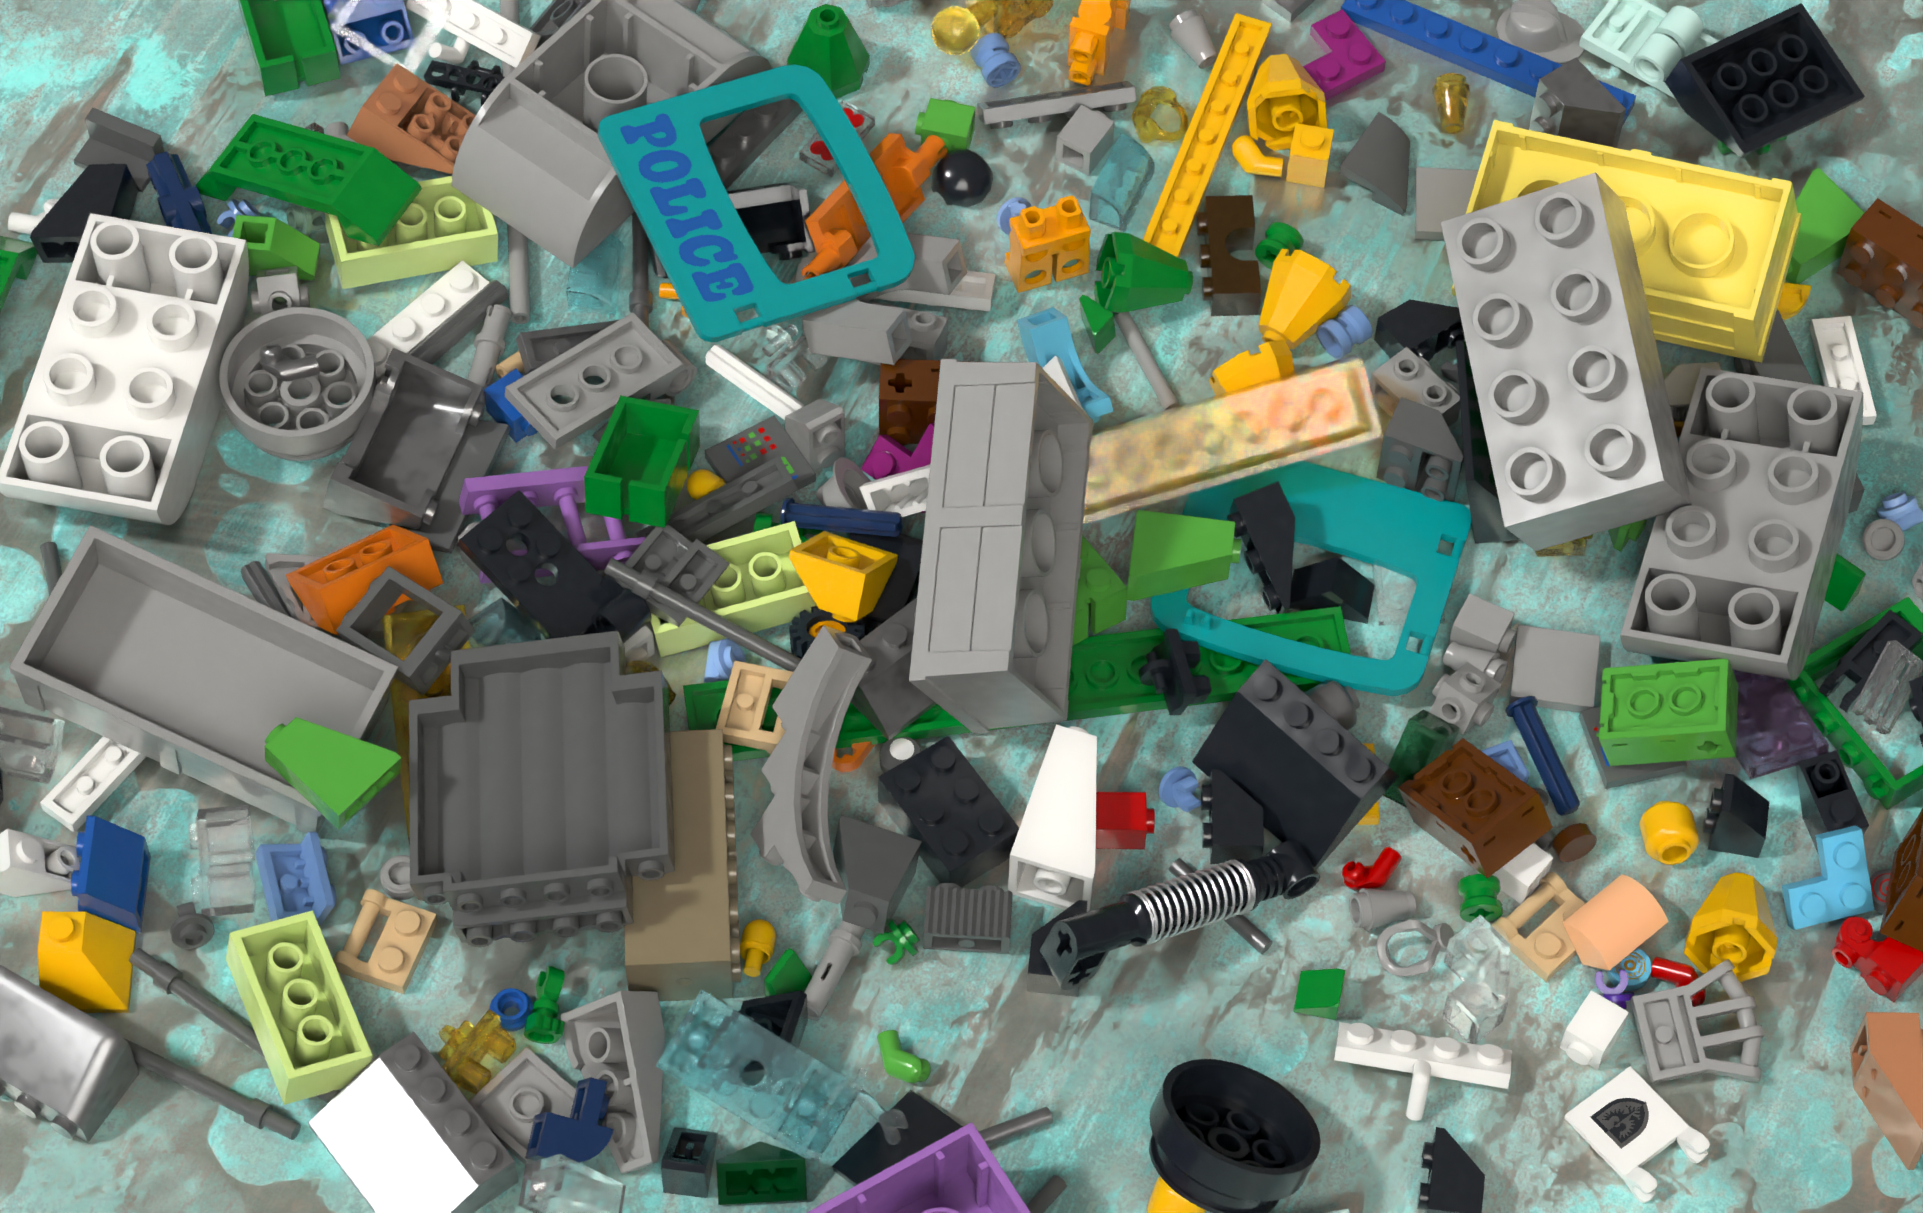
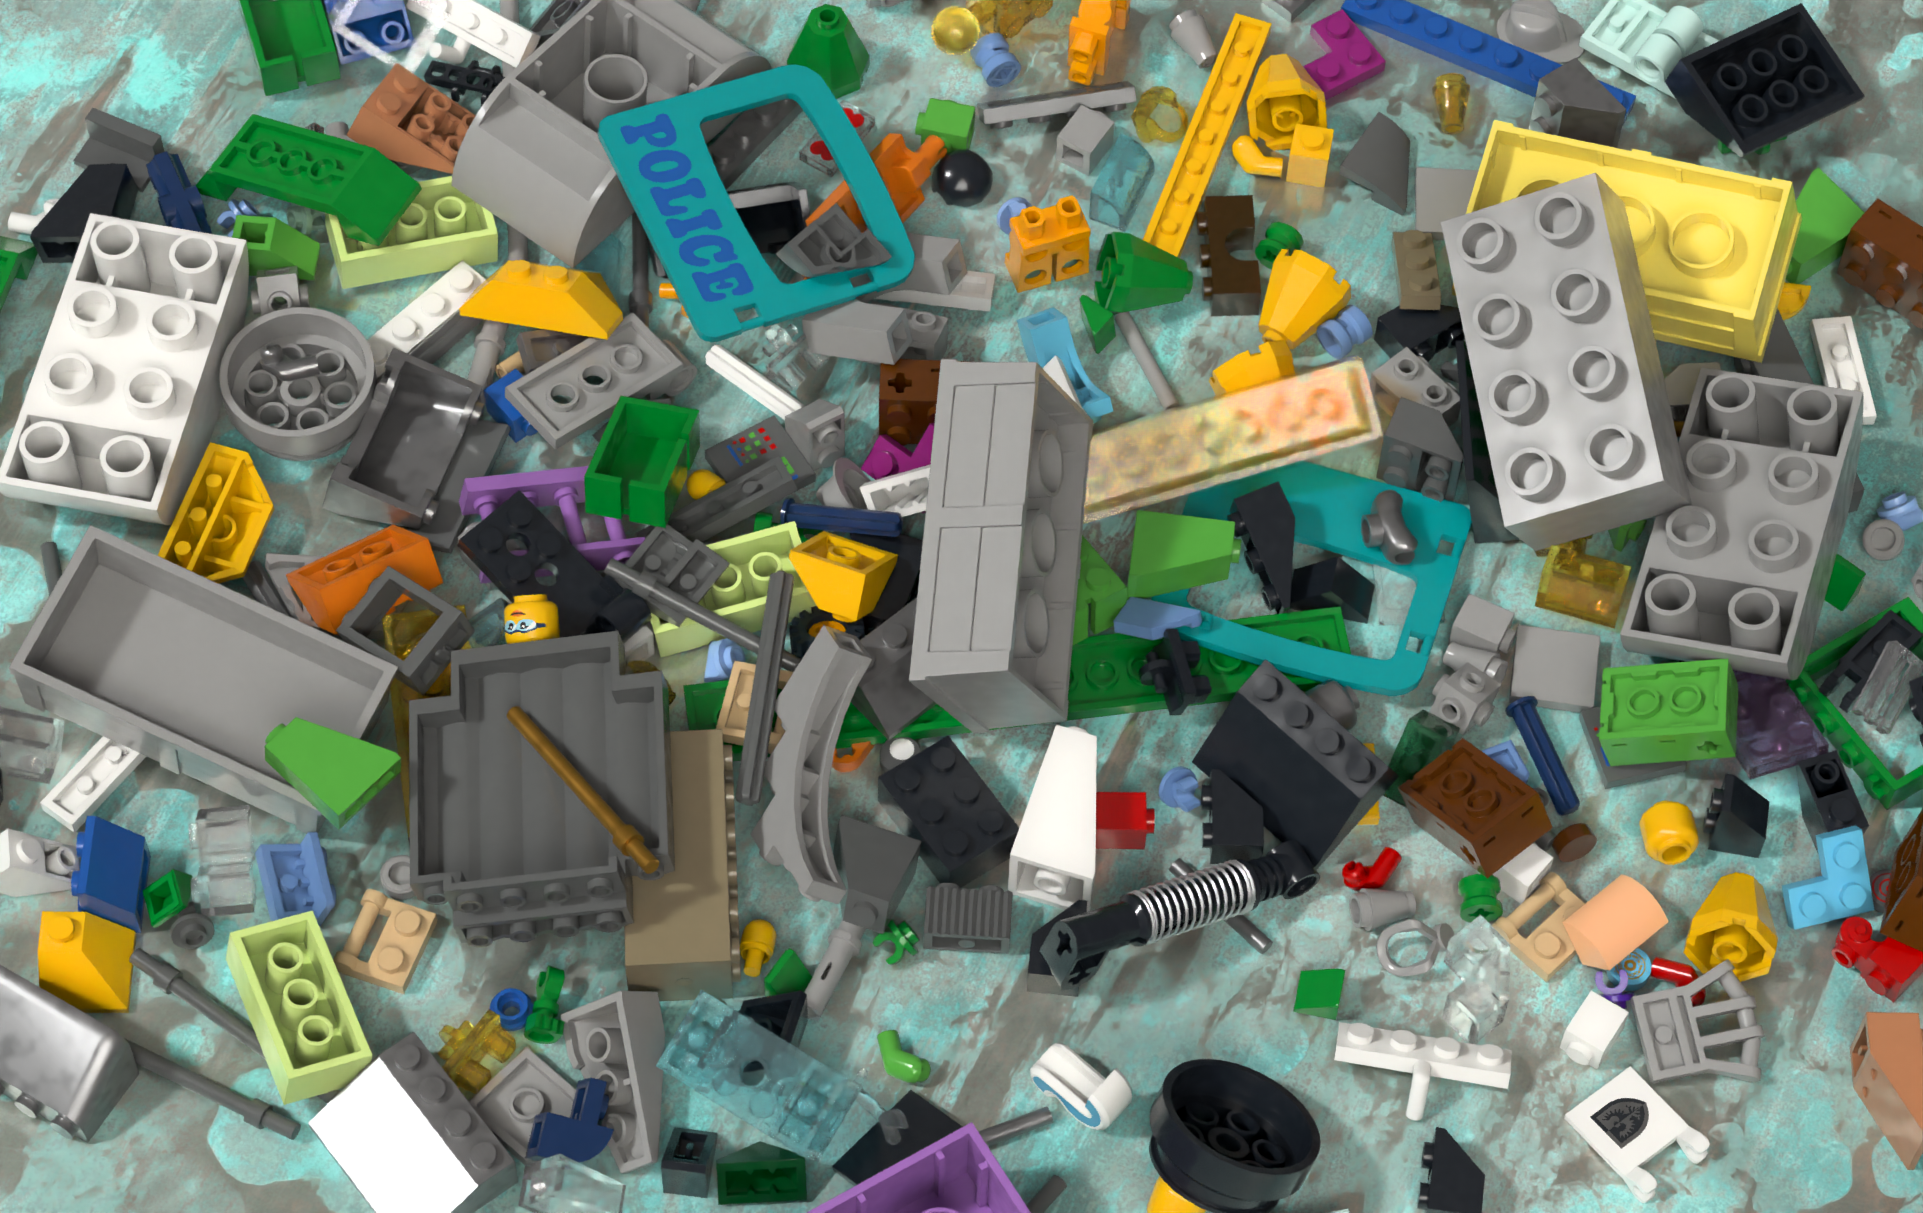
none -> green slope [142,869,194,928]
none -> yellow wedge [157,442,274,584]
none -> yellow wedge [459,260,623,340]
none -> yellow head [504,594,560,644]
none -> pearl gold bar [507,706,659,874]
none -> dark grey axle [735,570,794,806]
none -> dark grey slope [776,203,892,278]
none -> white animal [1030,1043,1132,1130]
none -> medium blue tile [1113,597,1202,640]
none -> flat silver piece [1361,490,1418,565]
none -> dark tan plate [1391,230,1441,310]
none -> clear yellow brick [1535,545,1632,629]

